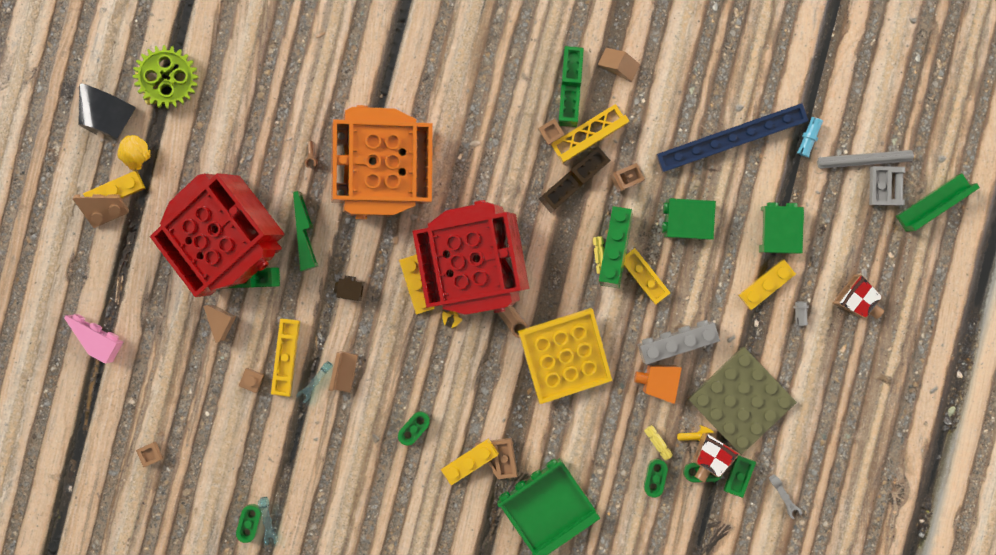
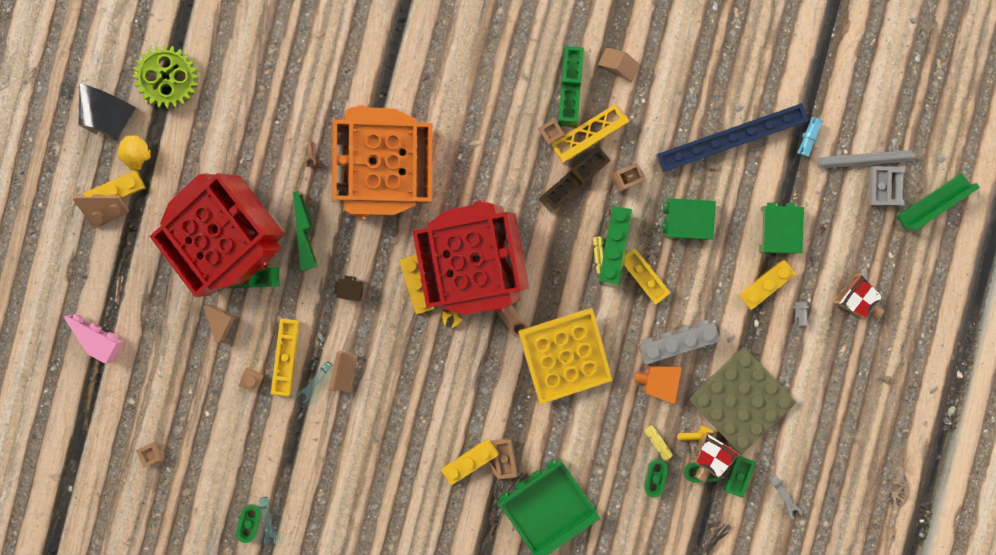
green plate [398,411,430,446] -> none

